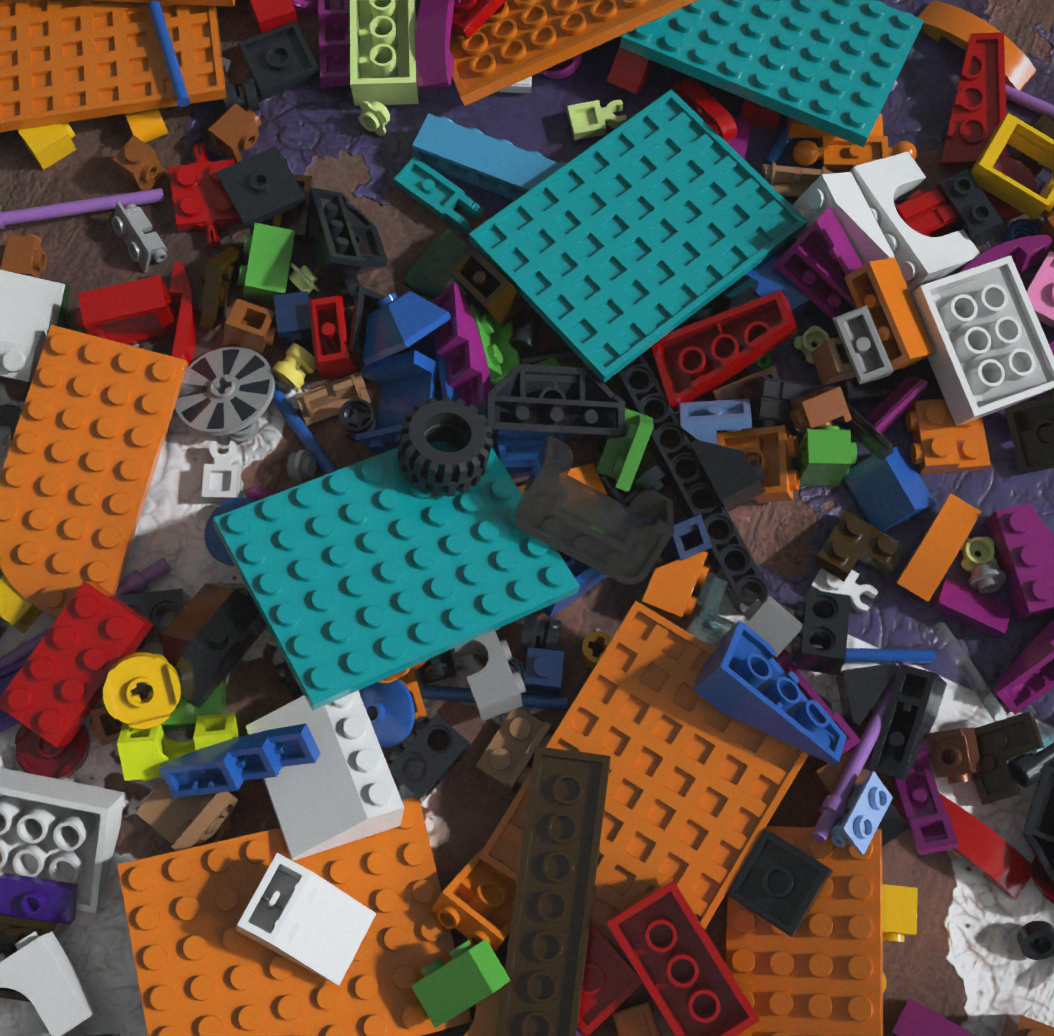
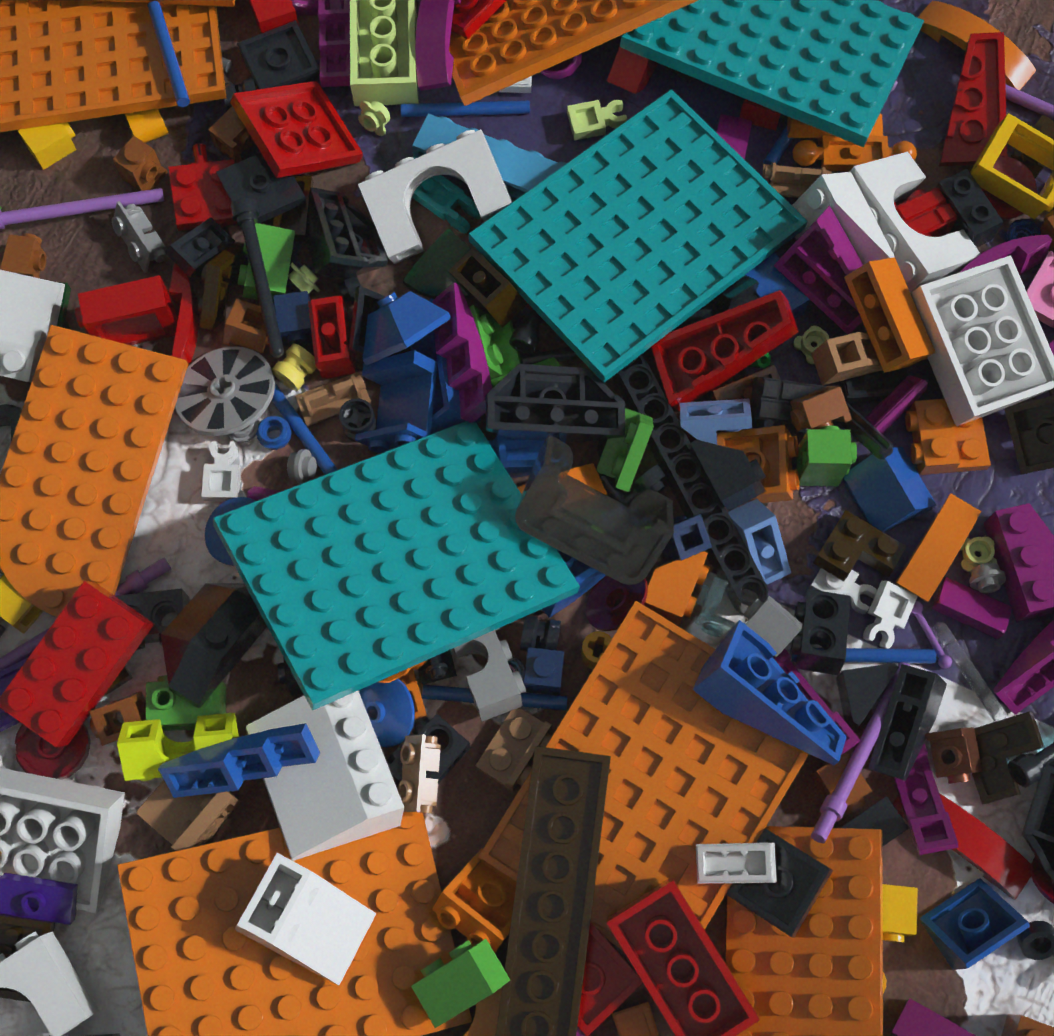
yellow plate [103,652,181,729] -> none
black tyre [397,397,493,497] -> none
red beam [674,77,738,142] -> none
light blue hinge [830,771,893,855] -> none
light grey slope [832,305,894,385] -> none
none -> black slope [165,217,235,277]
none -> red plate [230,81,363,178]
none -> black piece [230,198,284,358]
none -> blue plate [256,416,292,450]
none -> white arch [358,129,512,264]
none -> medium nougat hinge [398,734,441,813]
none -> blue bar [401,100,530,117]
none -> dark red dish [586,567,648,632]
none -> white plate [696,843,777,884]
none -> medium blue slope [728,499,791,584]
none -> white plate [863,581,918,649]
none -> medium lavender hinge [910,601,952,669]
none -> blue slope [920,878,1030,970]

